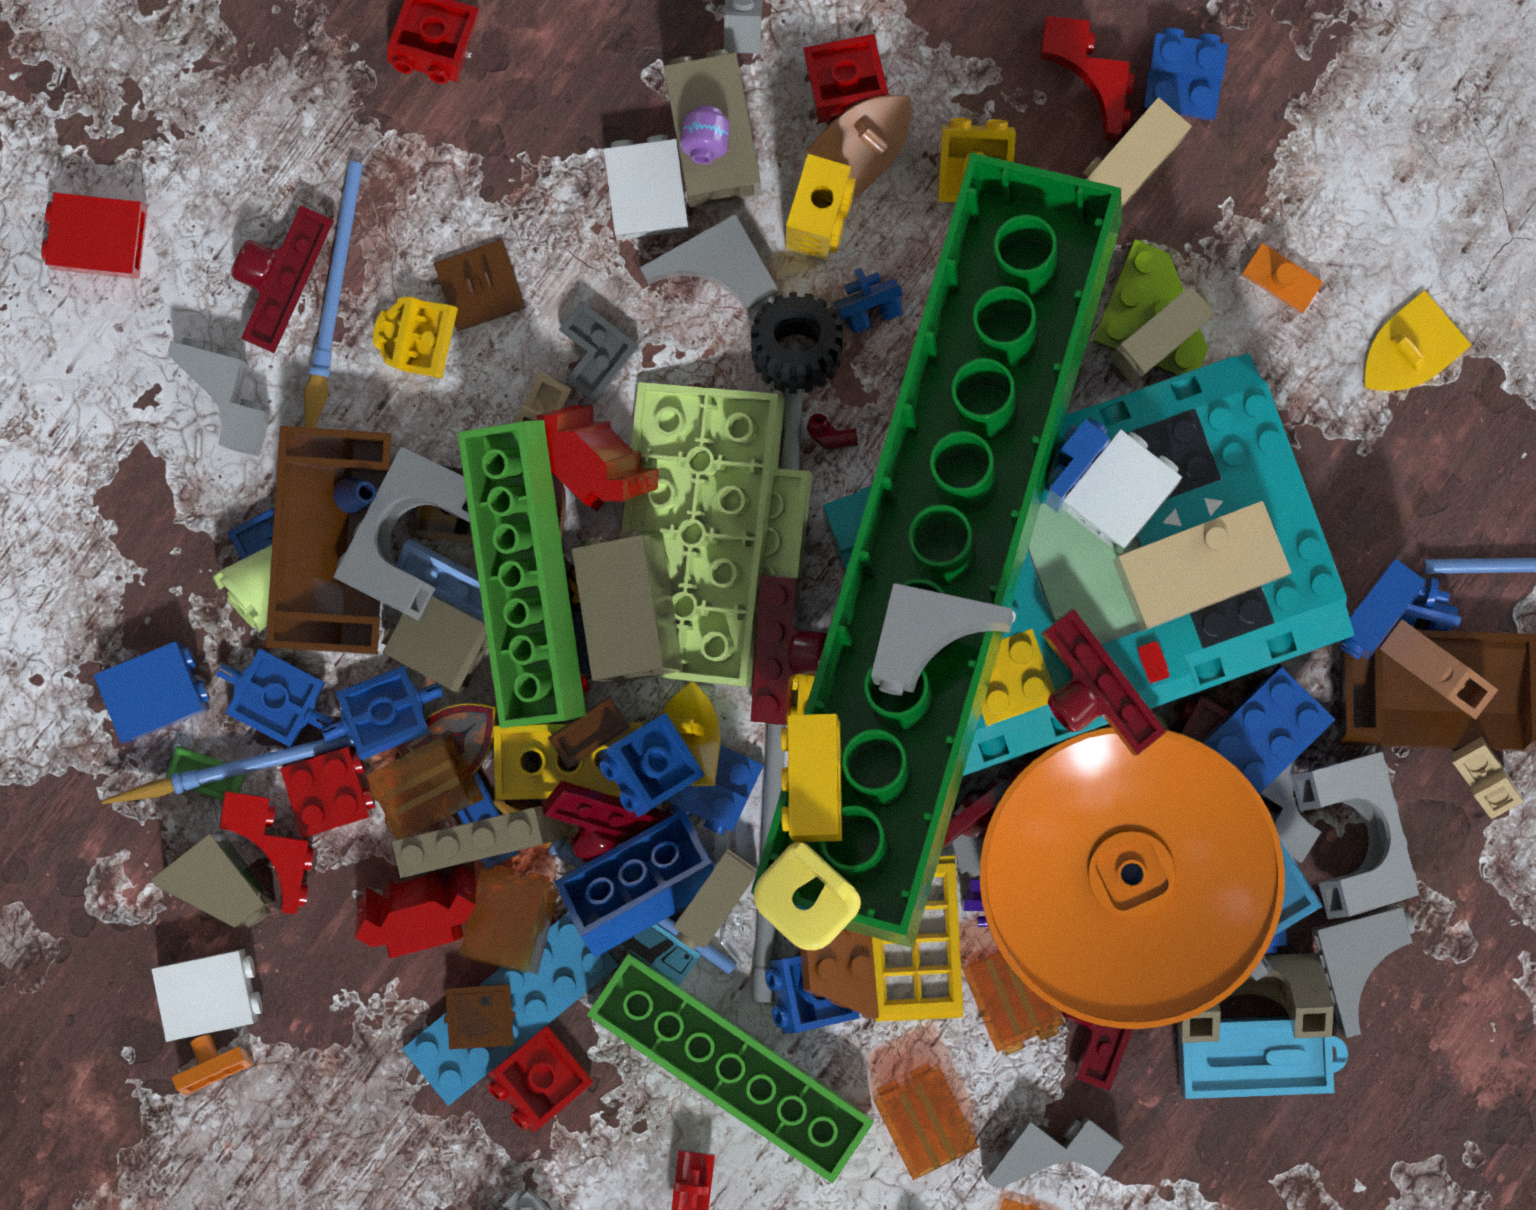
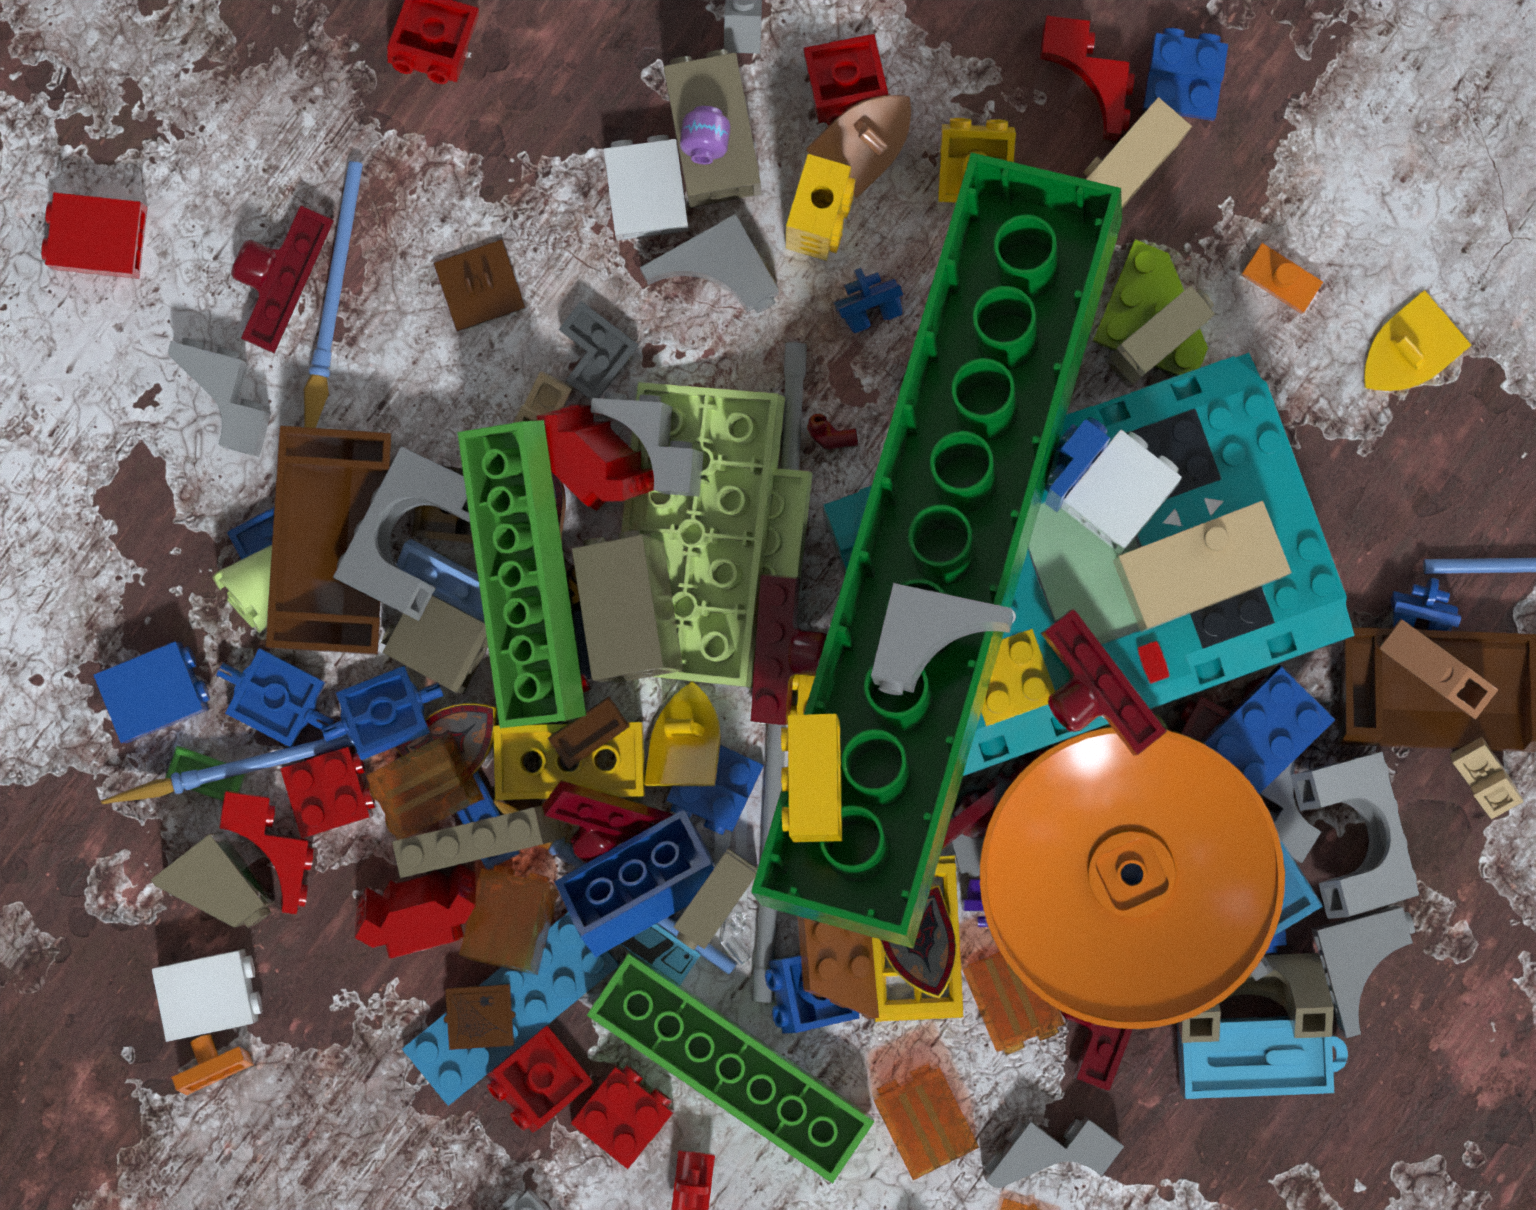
dark blue cone [333,477,376,513] -> none
yellow slope [373,297,458,379] -> none
blue plate [598,712,705,817] -> none
black tyre [751,292,843,394] -> none
light yellow piece [754,842,861,950] -> none
blue brick [1340,559,1426,661] -> none
none -> red plate [570,1065,674,1169]
none -> light grey arch [591,392,703,497]
none -> shield [879,885,957,998]

